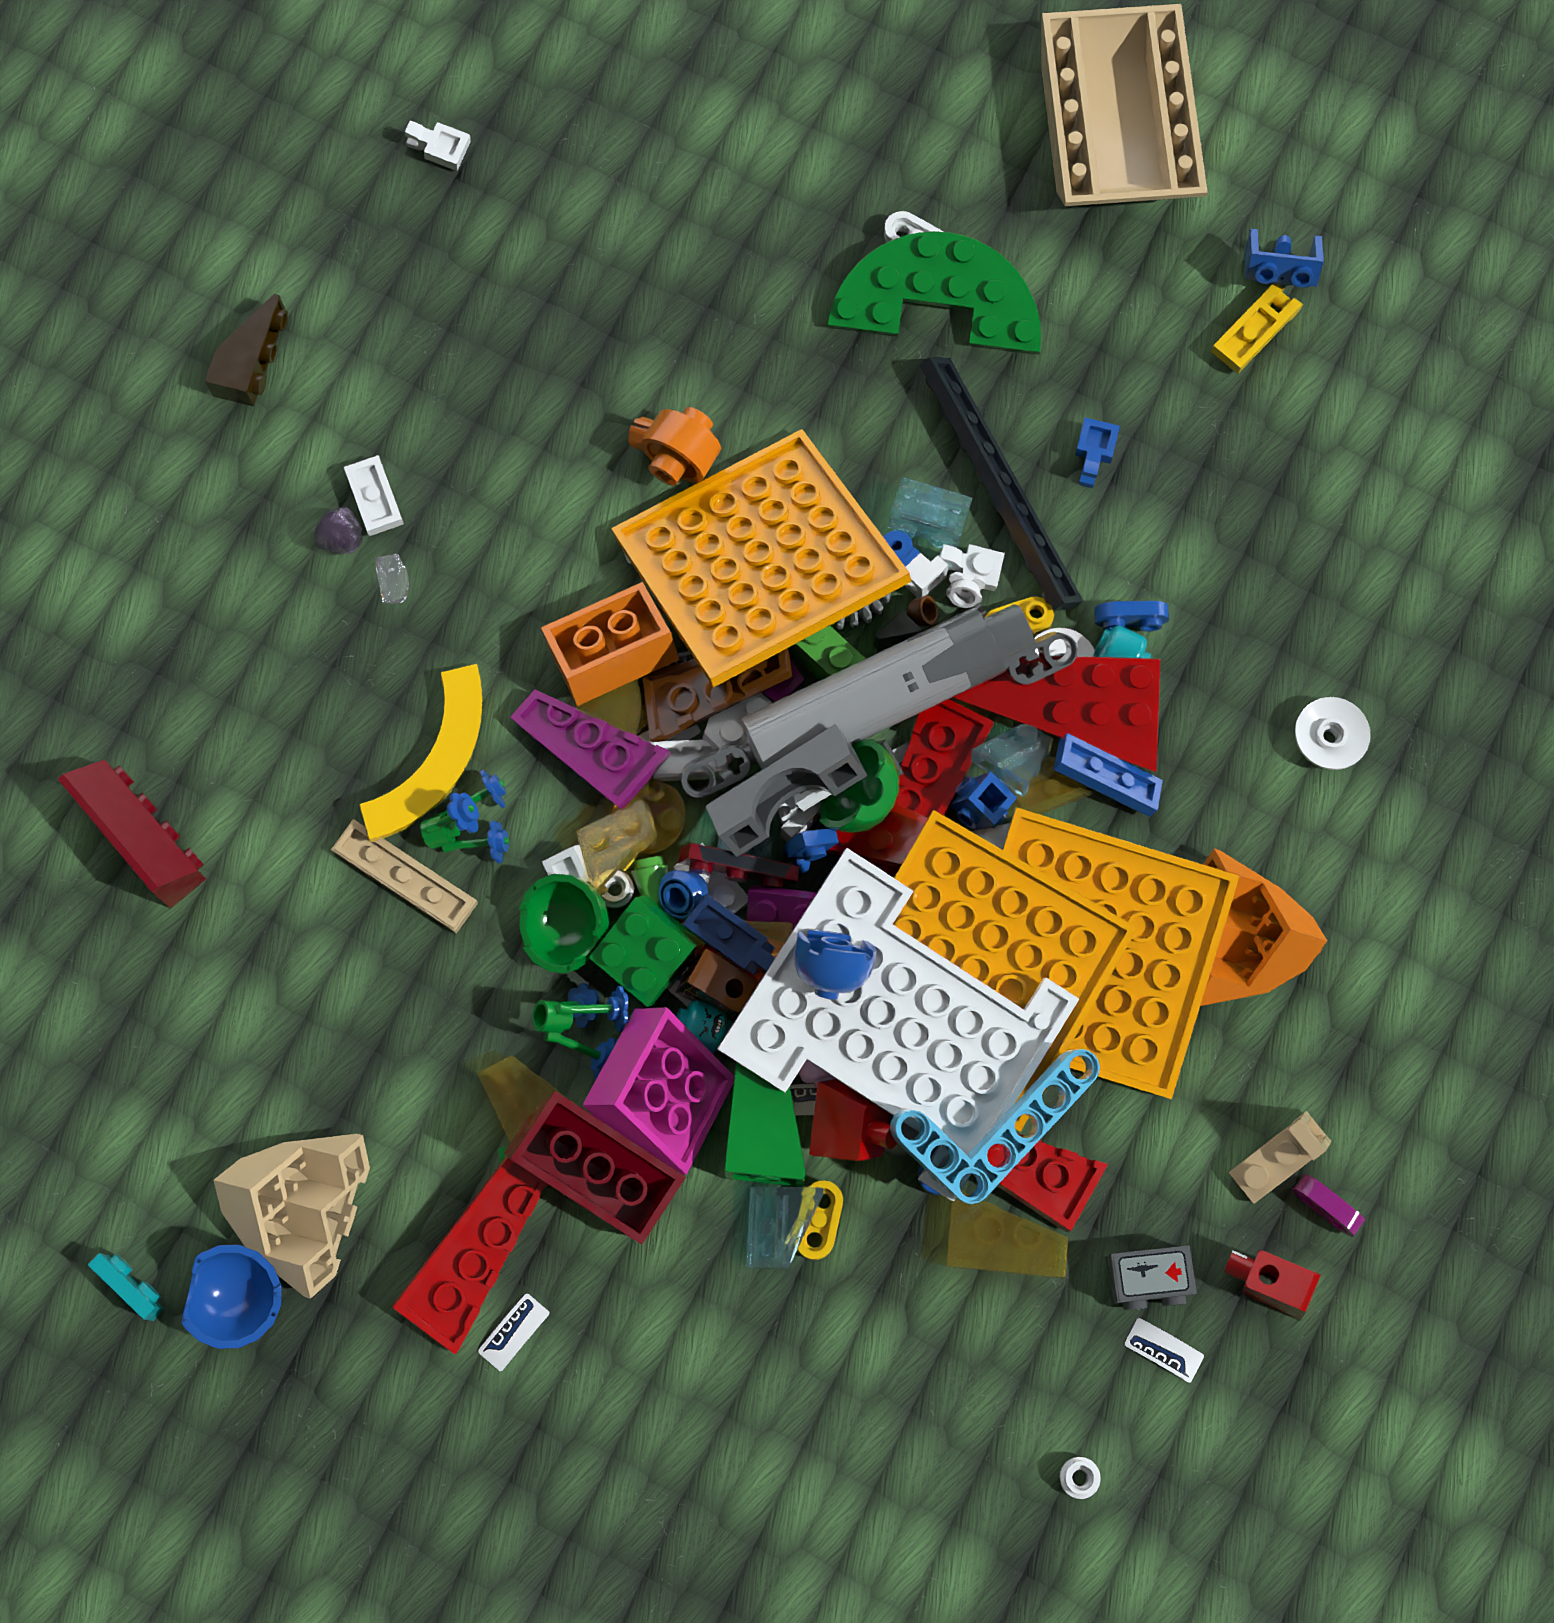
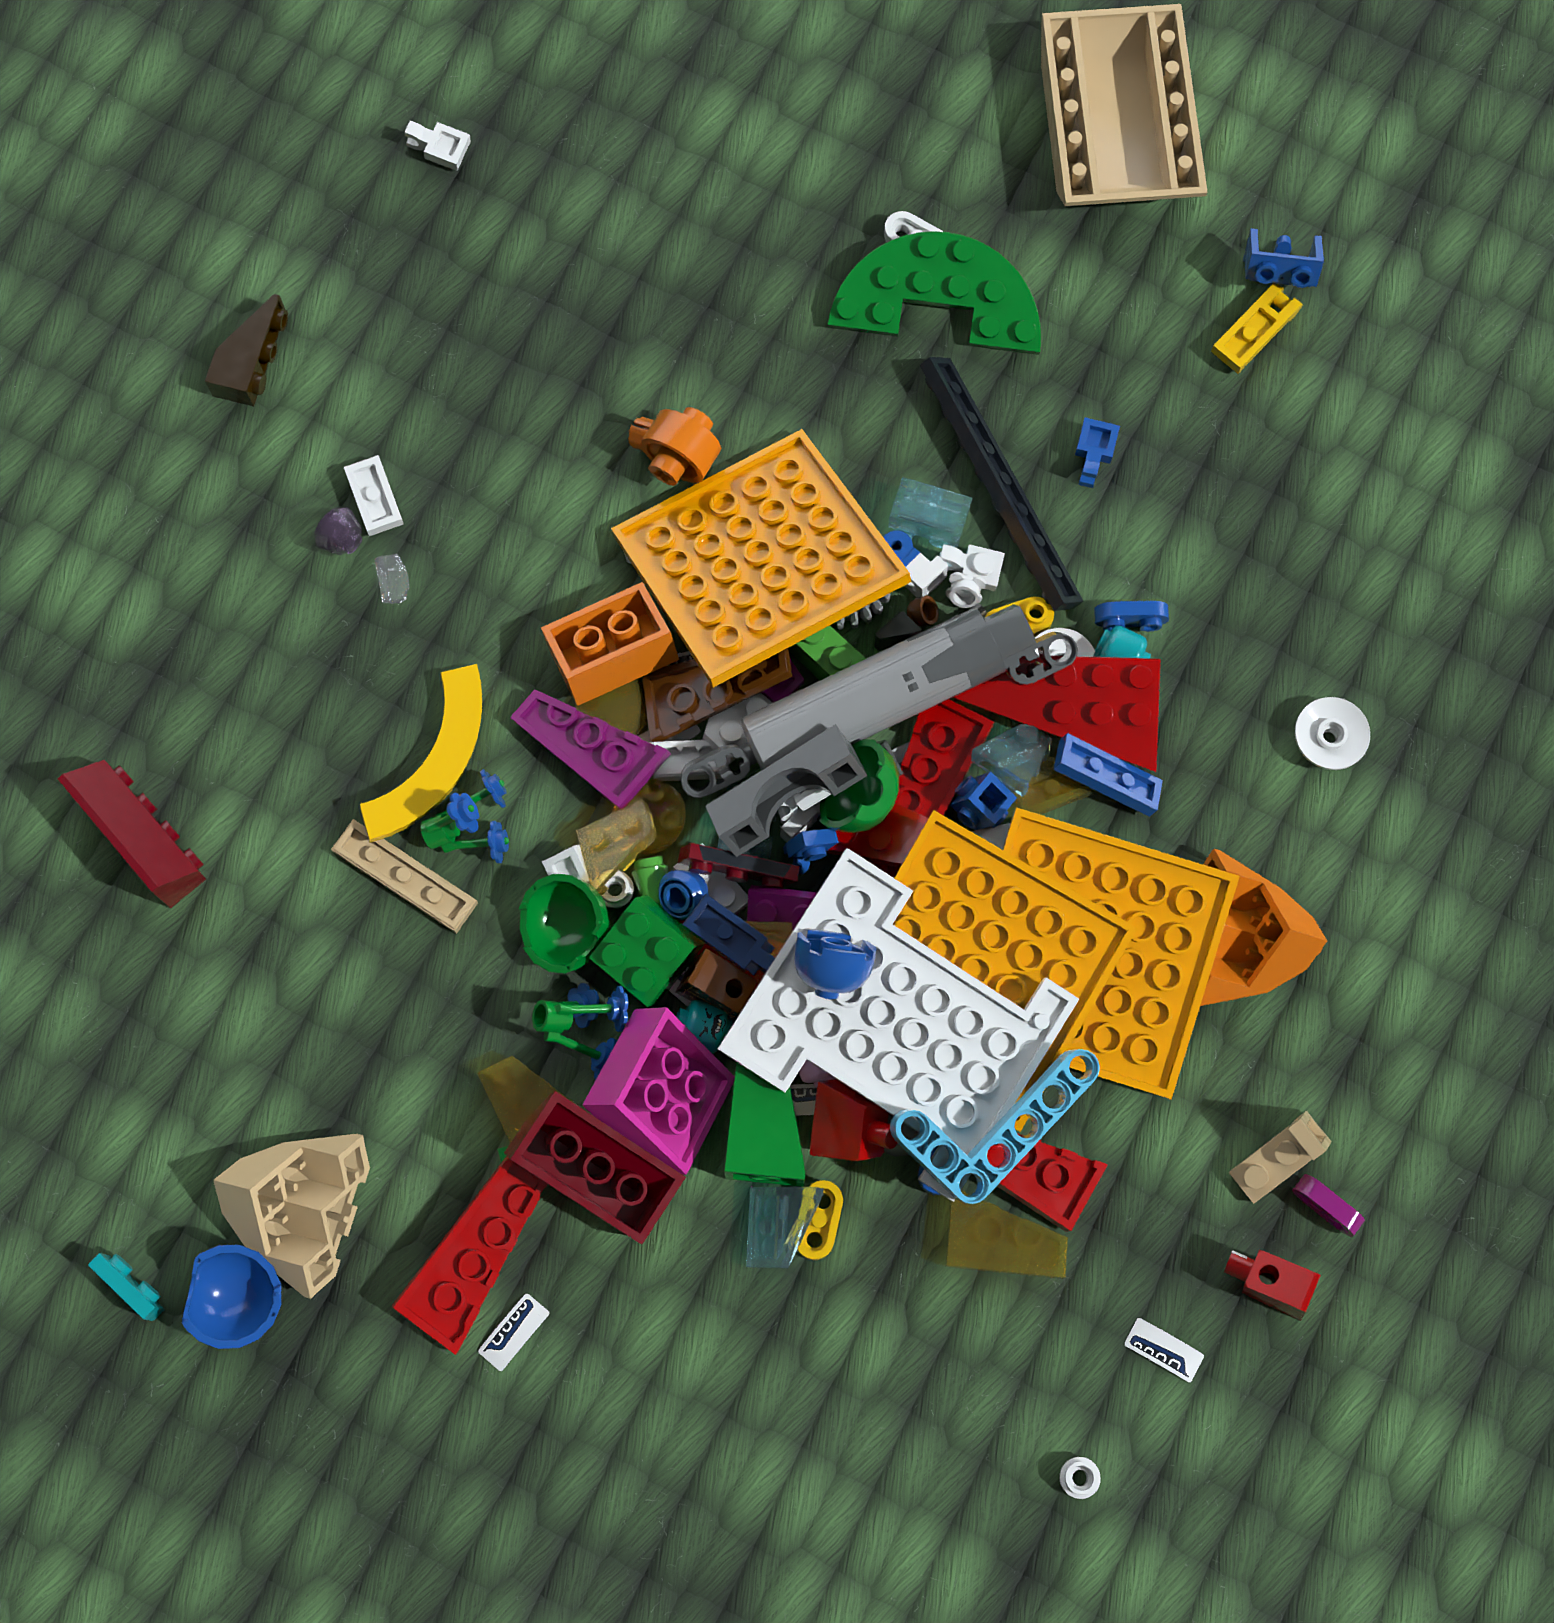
brick [1105,1246,1197,1311] -> none

